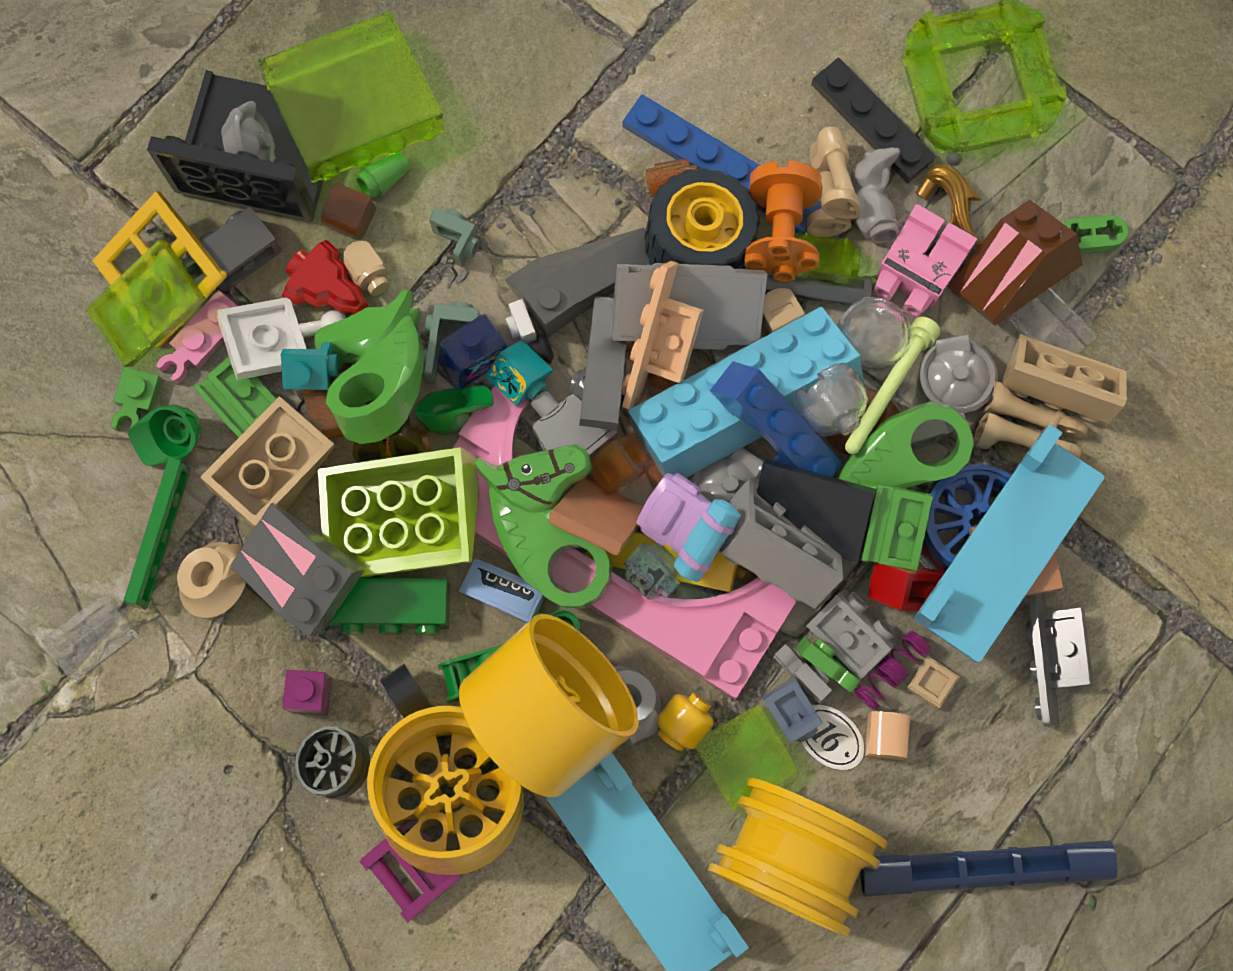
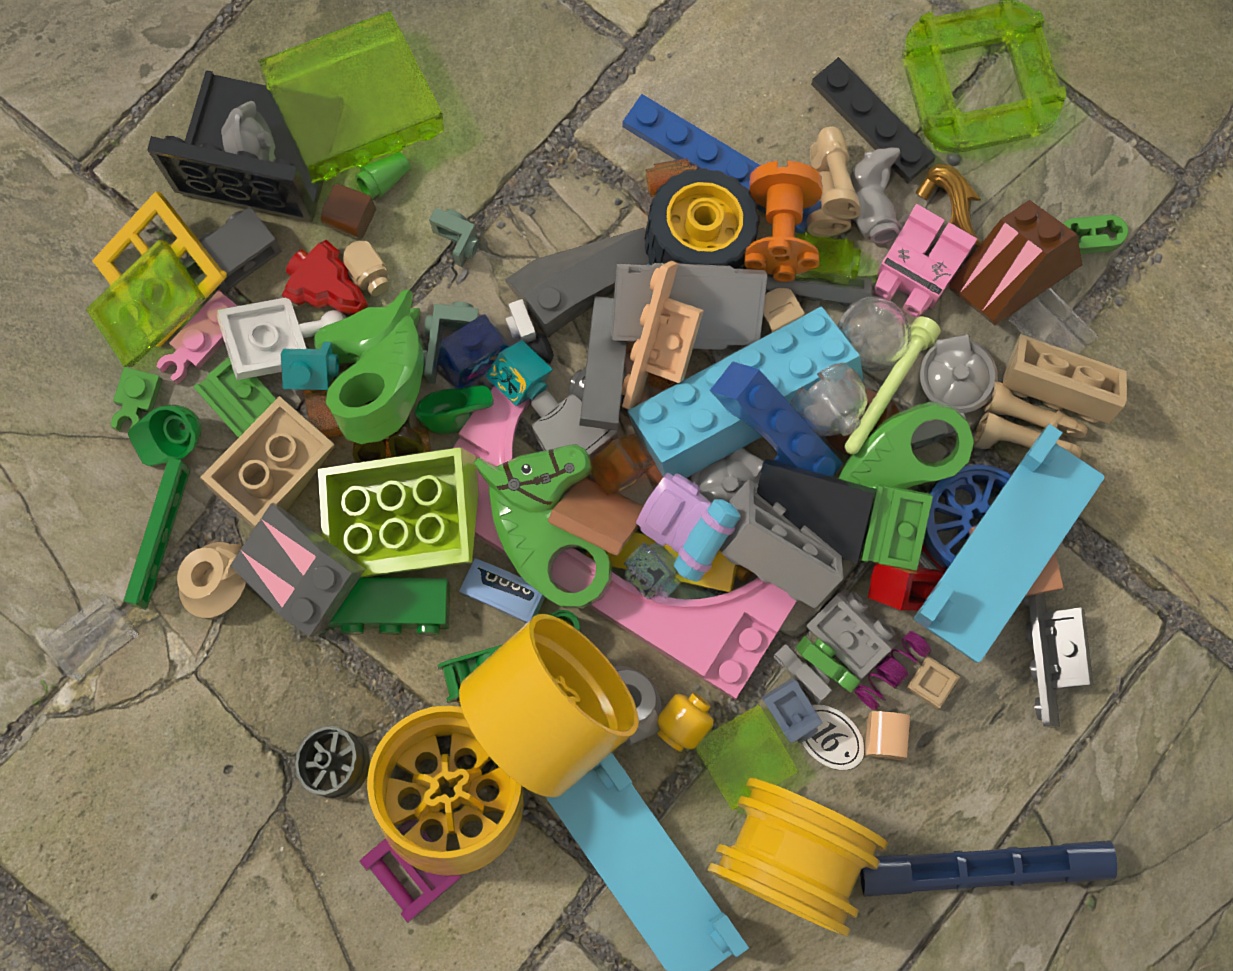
magenta brick [282,670,332,715] -> none
black piece [380,663,431,718] -> none

